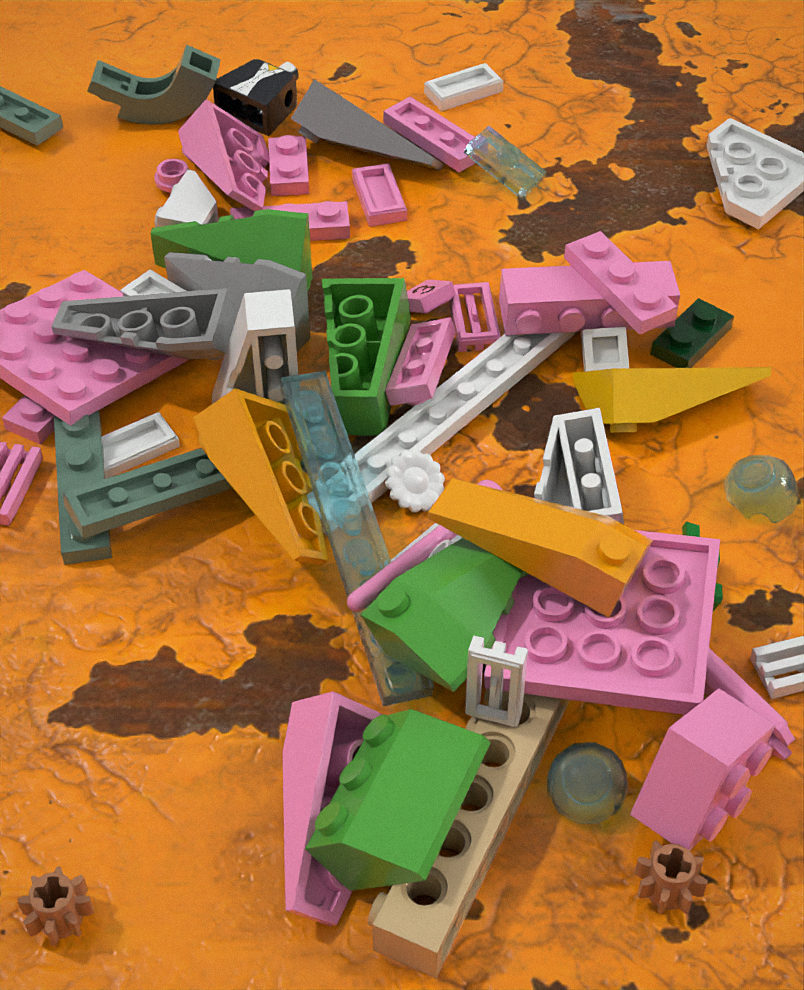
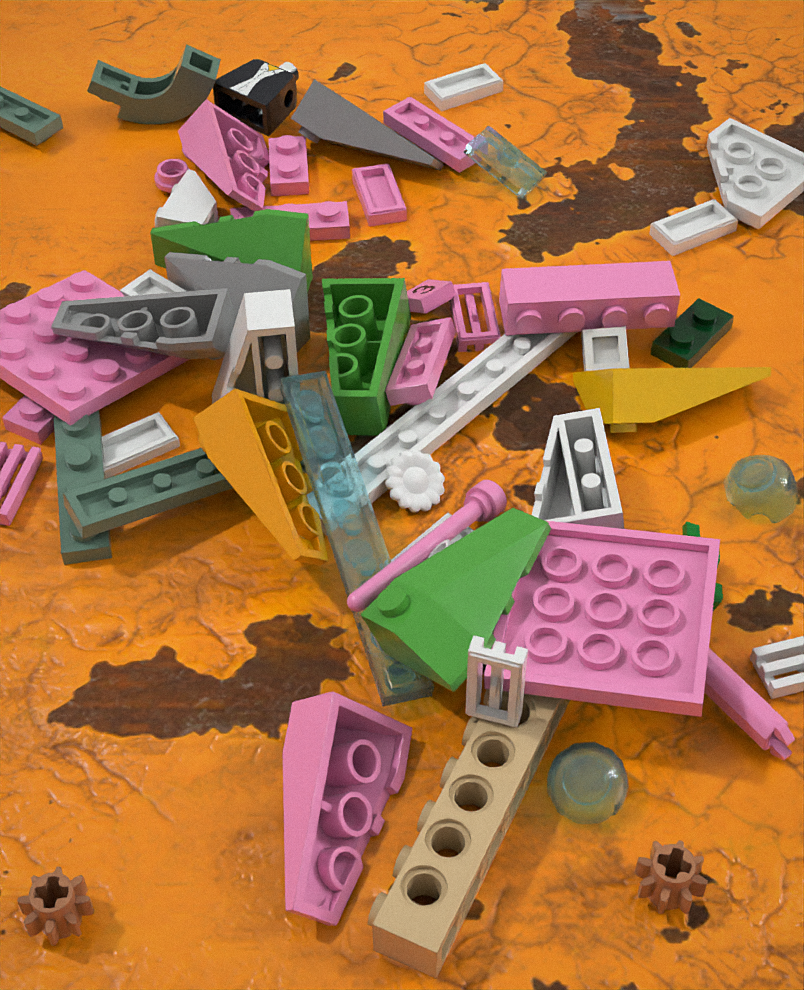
bright green slope [305,709,490,891] -> none
light orange wedge [427,478,653,617] -> none
bright pink plate [564,231,678,335] -> none
bright pink brick [630,688,776,851] -> none
none -> white tile [649,199,738,256]

